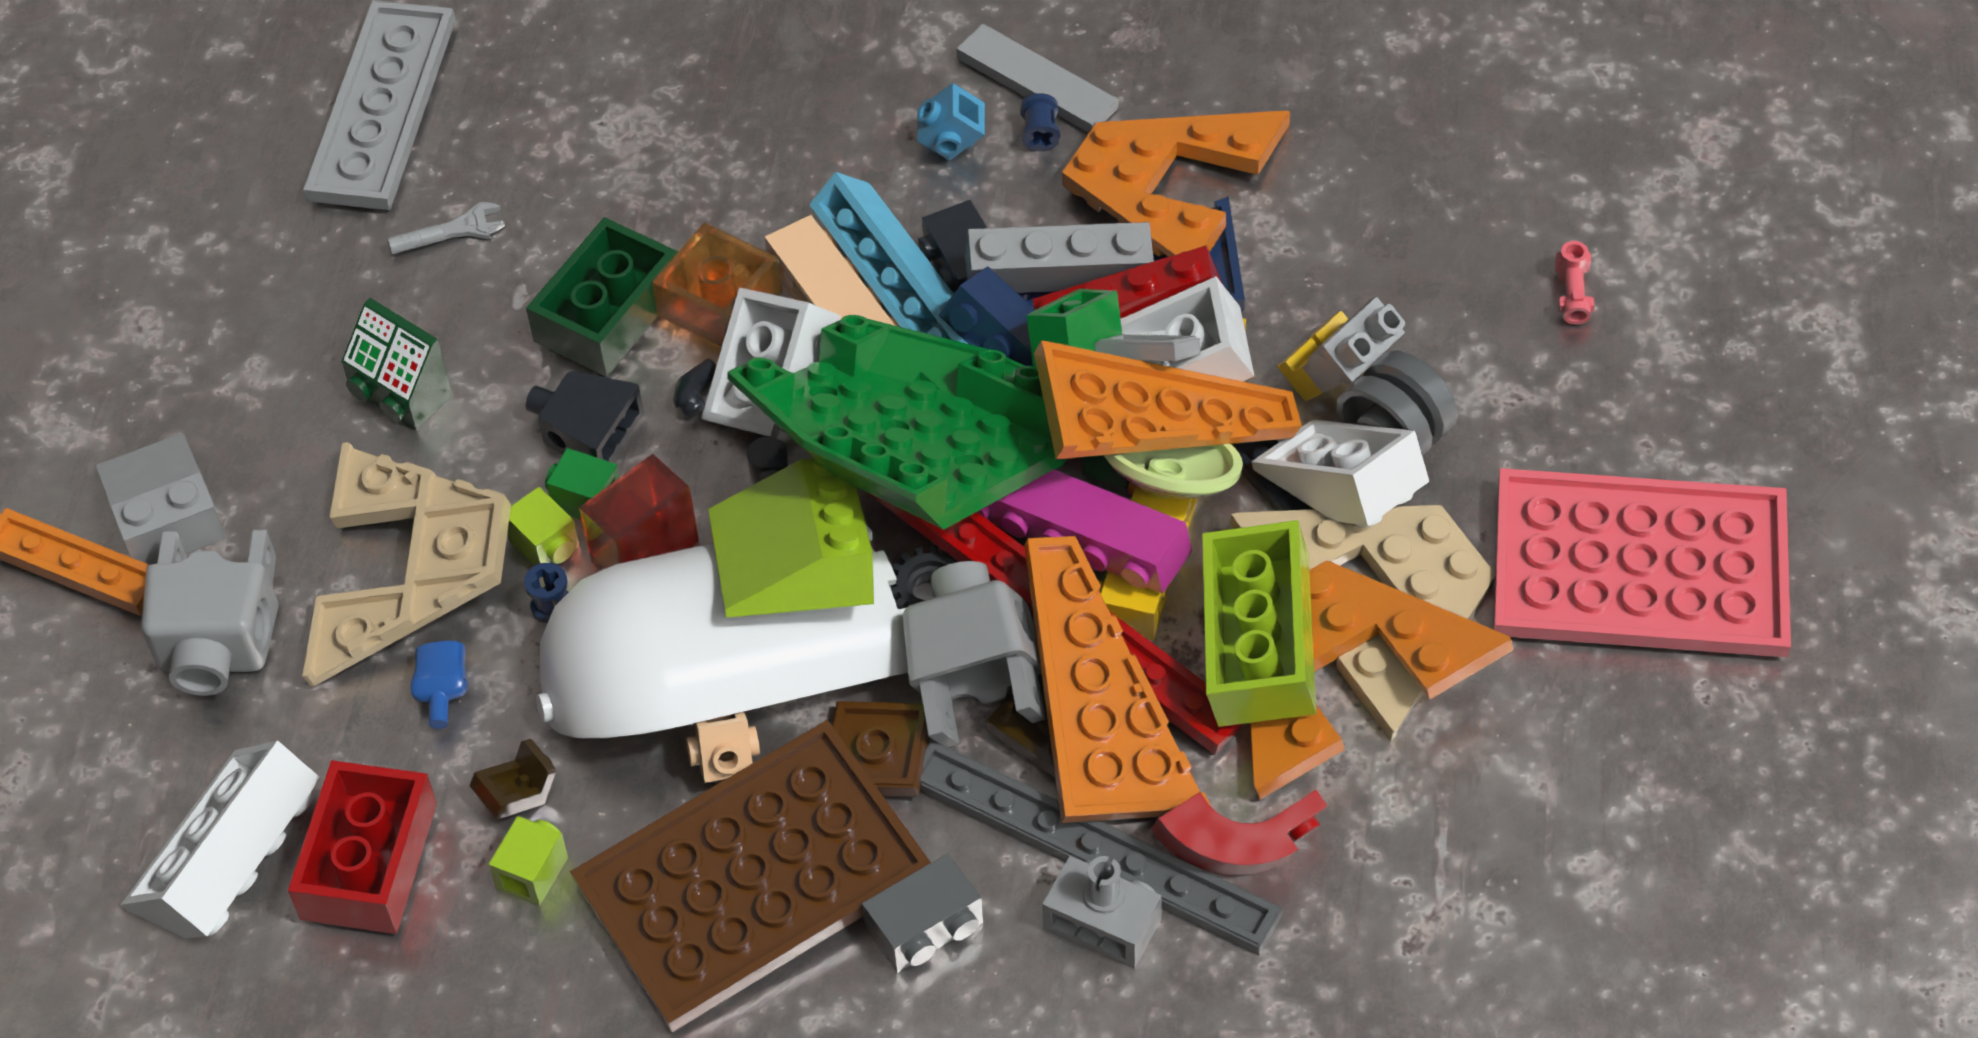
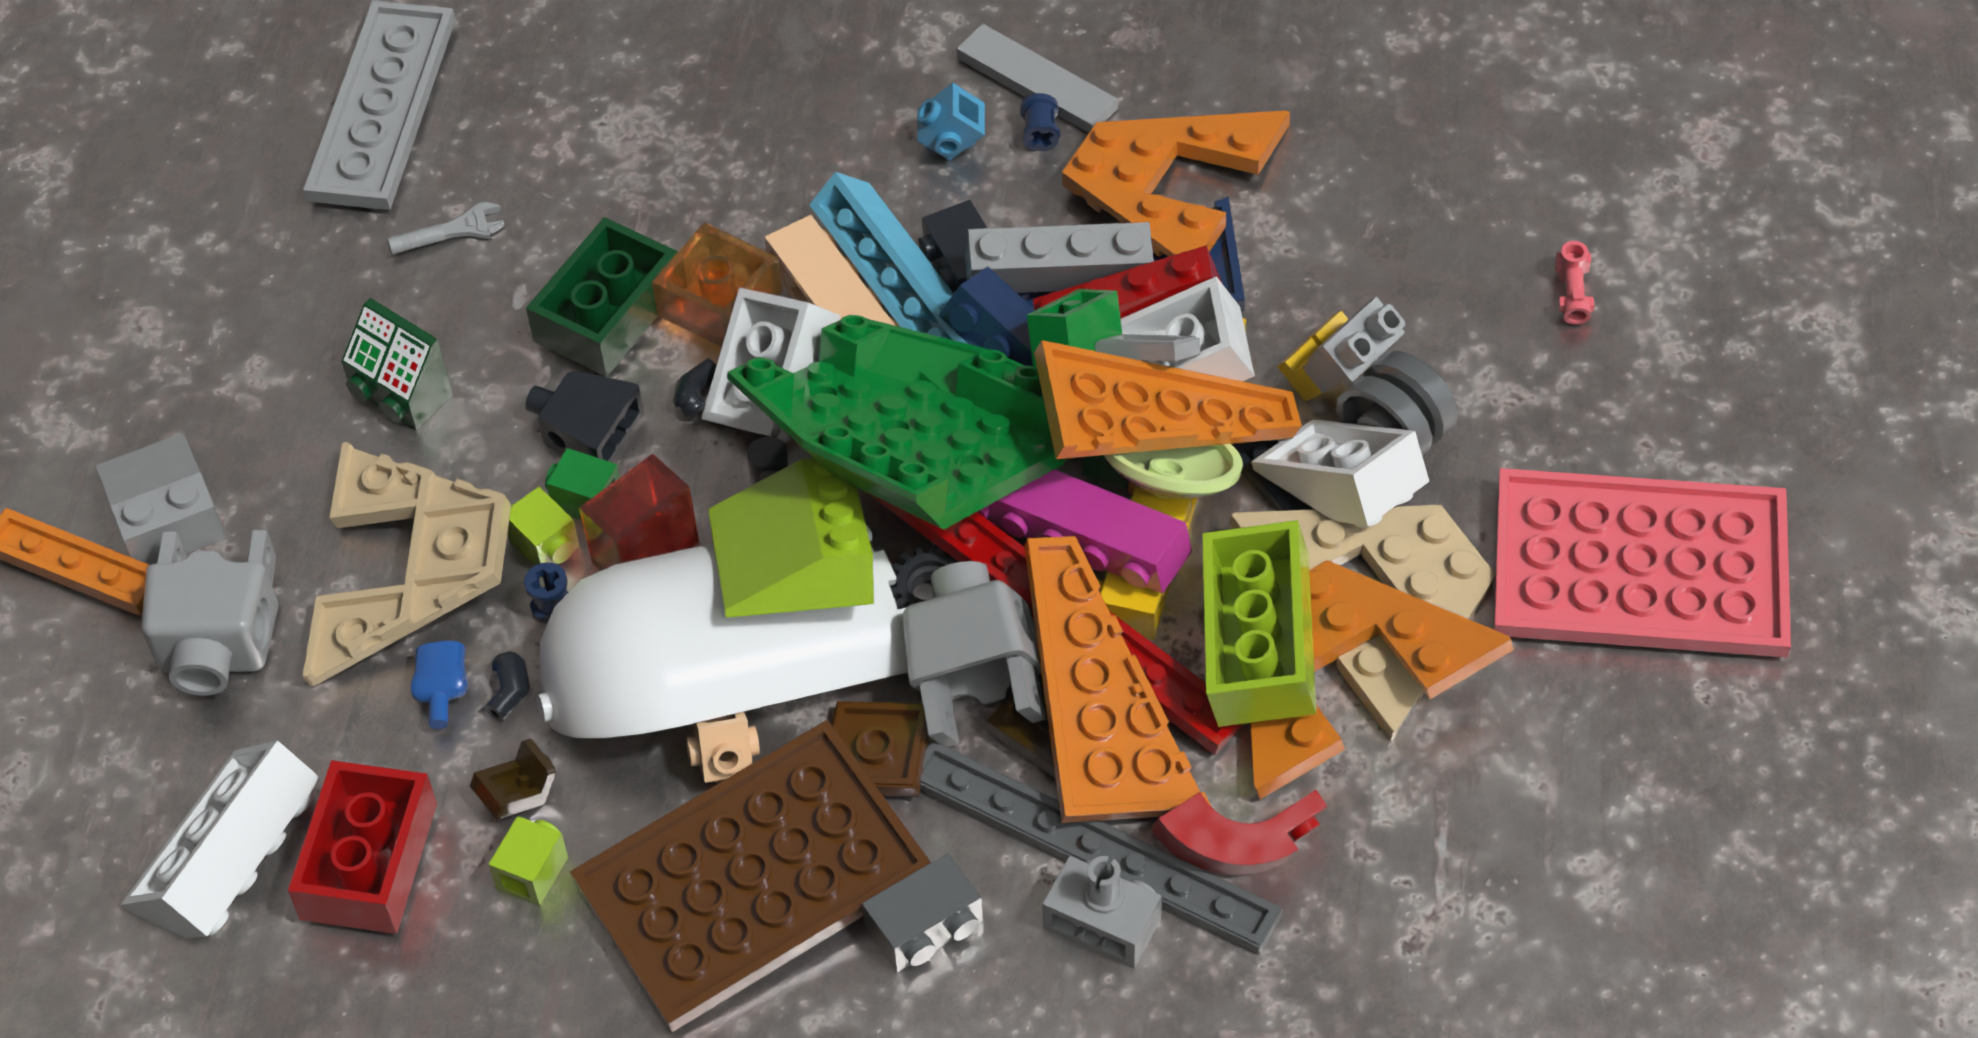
none -> black arm [485,651,530,722]

